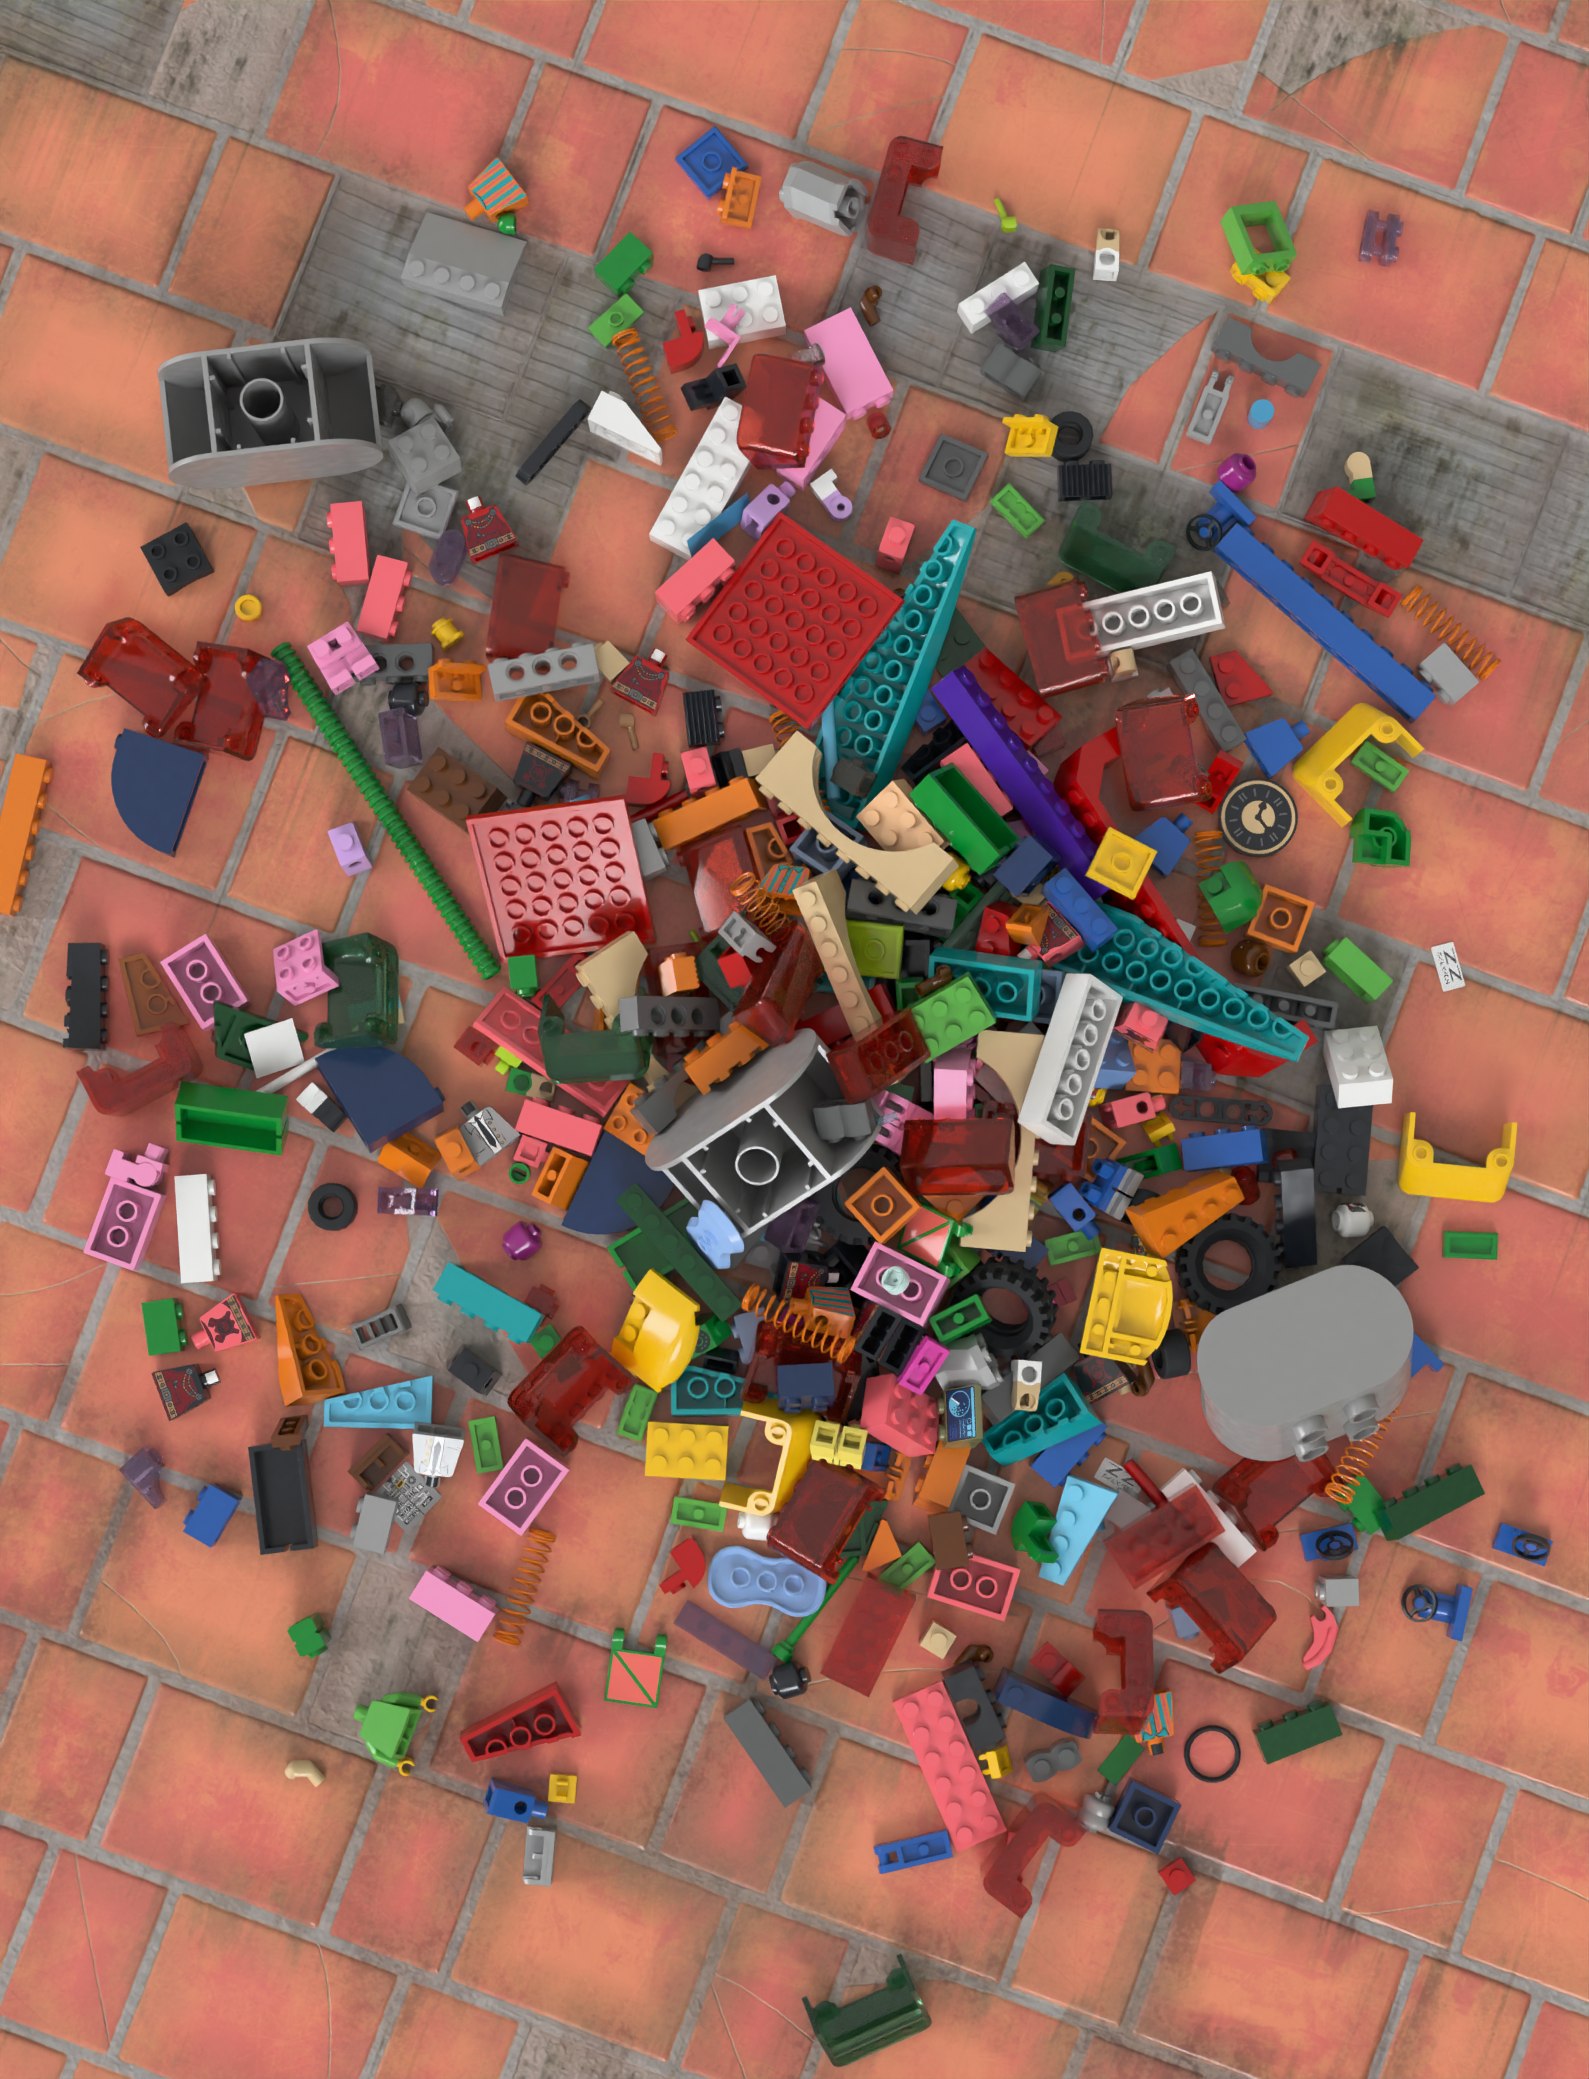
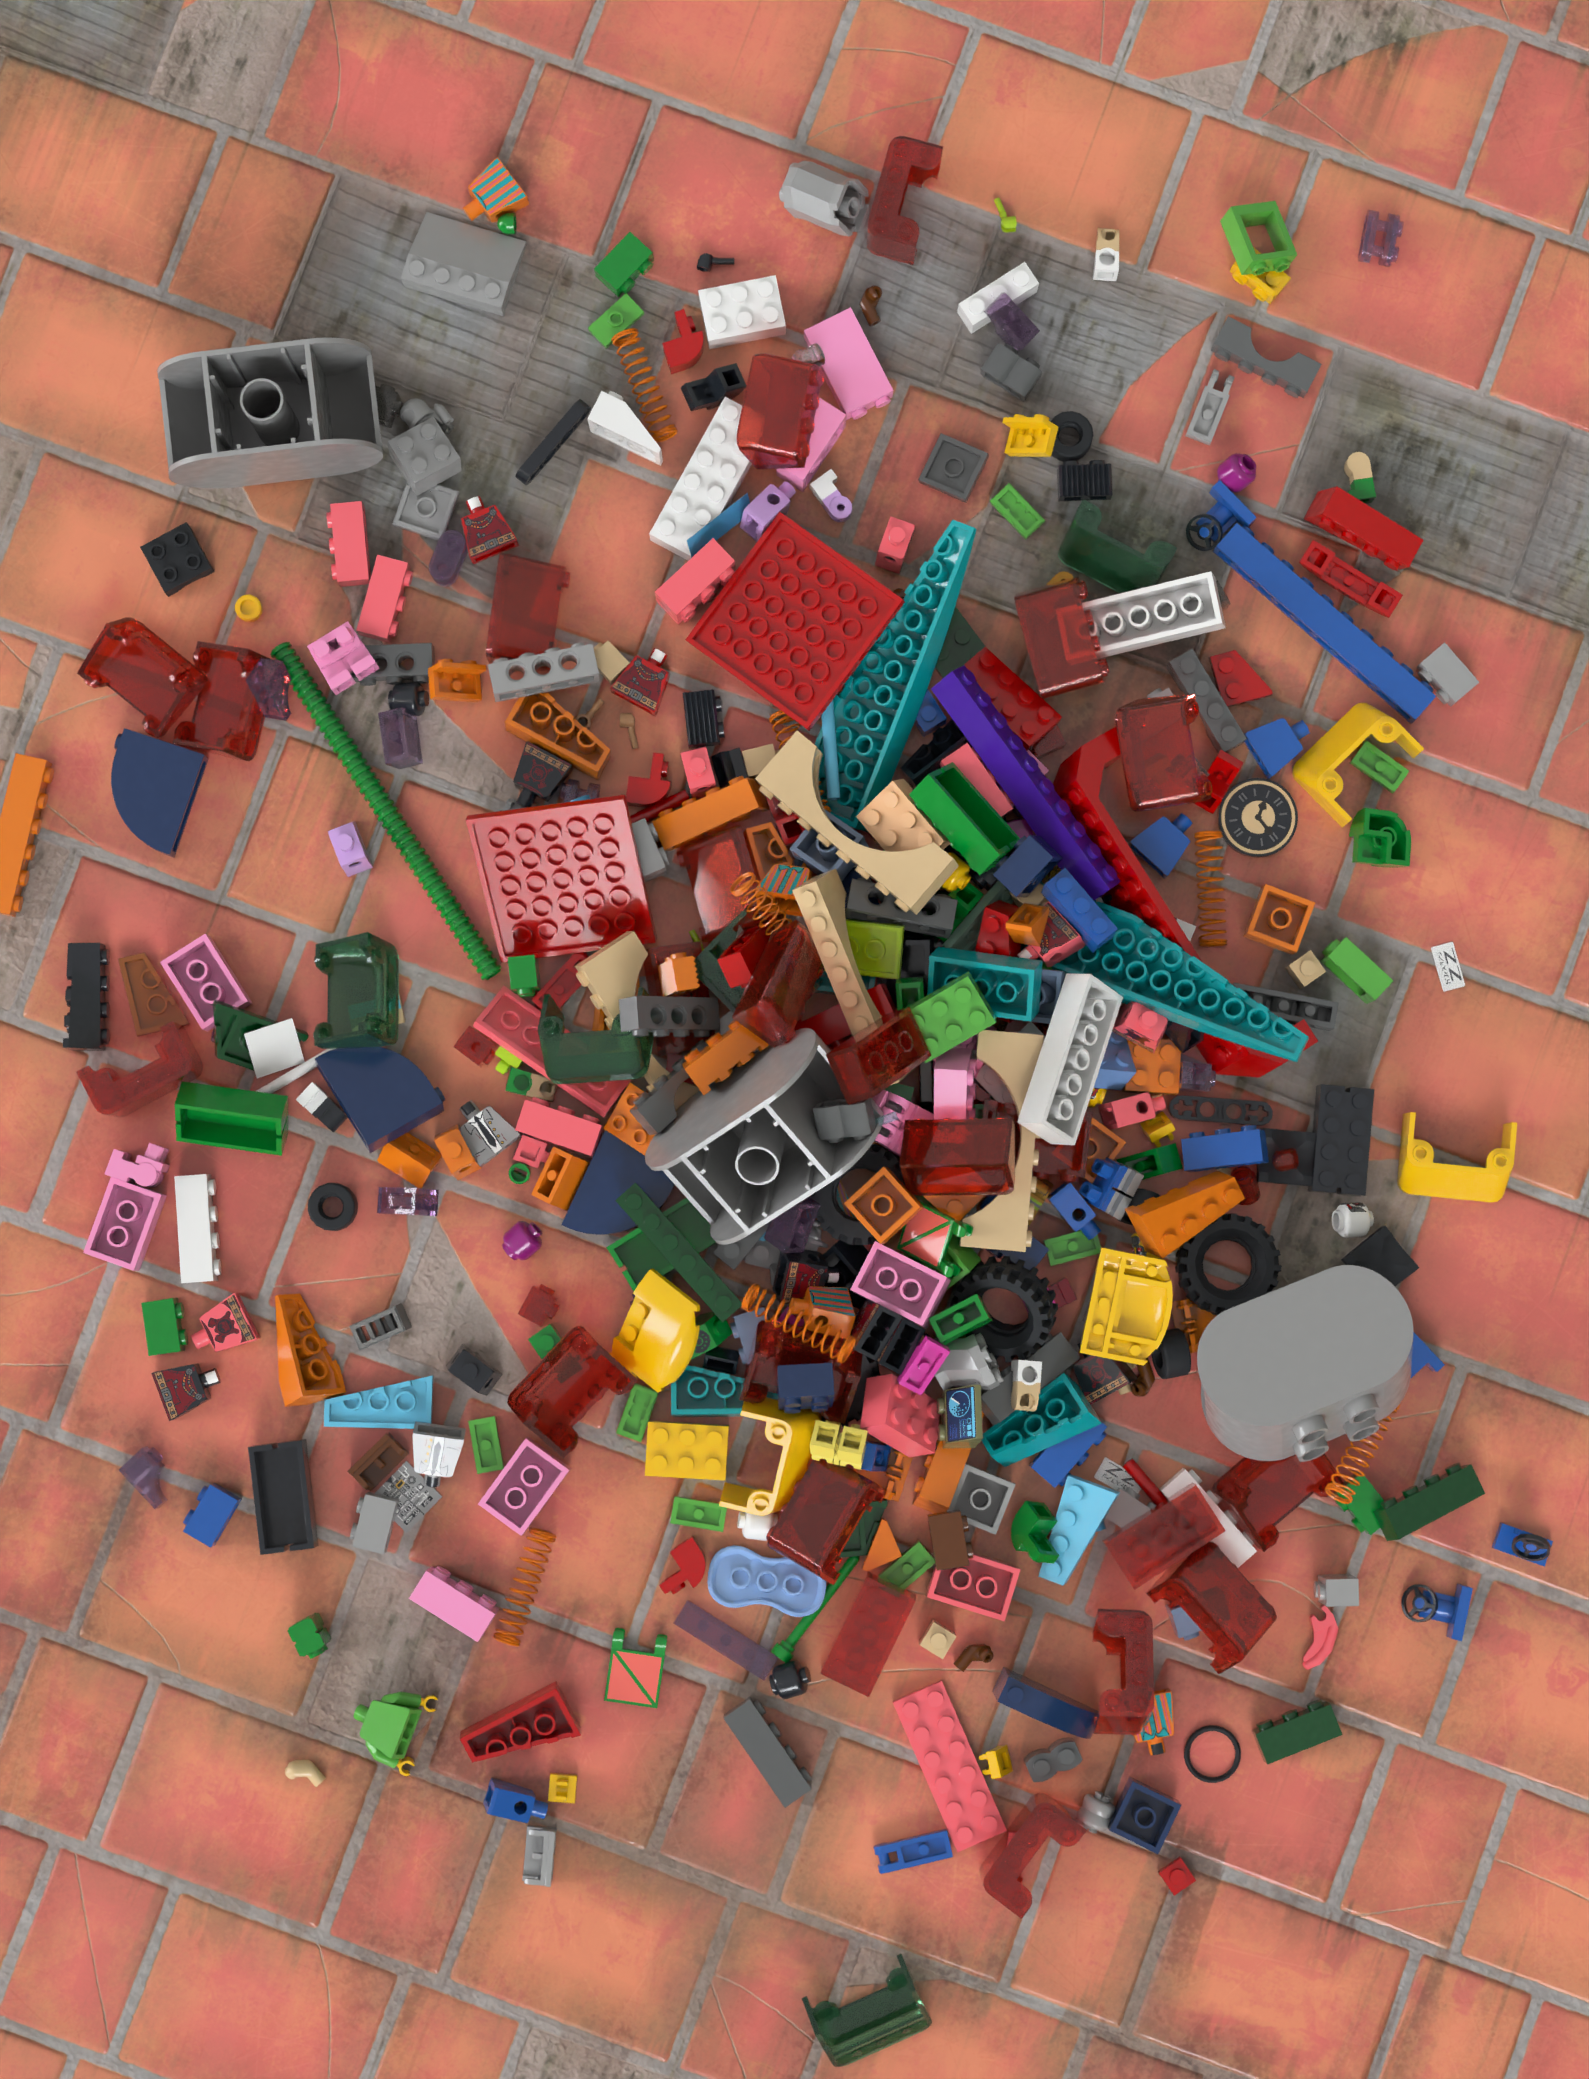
reddish brown plate [271,1415,309,1451] -> none
bright pink bracket [273,929,340,1006] -> none
reddish brown brick [407,747,507,835] -> none
yellow brick [431,617,465,652] -> none
teal wedge [433,1262,545,1345] -> none
blue tile [675,126,748,200] -> none
light blue plate [686,1200,744,1270] -> none
bright pink bracket [704,304,745,367] -> none
orange bracket [717,167,762,230] -> none
light grey hinge [718,911,776,963] -> none
clear smoke brick [829,756,878,798] -> none
clear red piece [866,412,891,439] -> none
light aqua tile [881,1266,910,1295] -> none
reddish brown arm [915,965,953,997] -> none
black arch [941,1659,1007,1751] -> none
red brick [1029,1641,1086,1698] -> none
dark green brick [1030,264,1076,353] -> none
yellow tile [1085,827,1157,900] -> none
green sticker [1097,1734,1144,1785] -> none
tan leg [1107,648,1138,682] -> none
green brick [1198,861,1263,934] -> none
reddish brown head [1230,940,1270,977] -> none
dark azure piece [1247,399,1274,429] -> none
black brick [1272,1157,1317,1268] -> none
piece [1299,1522,1358,1562] -> none
white brick [1323,1026,1393,1108] -> none
orange piece [1400,584,1502,681] -> none
green tile [1442,1231,1498,1260] -> none

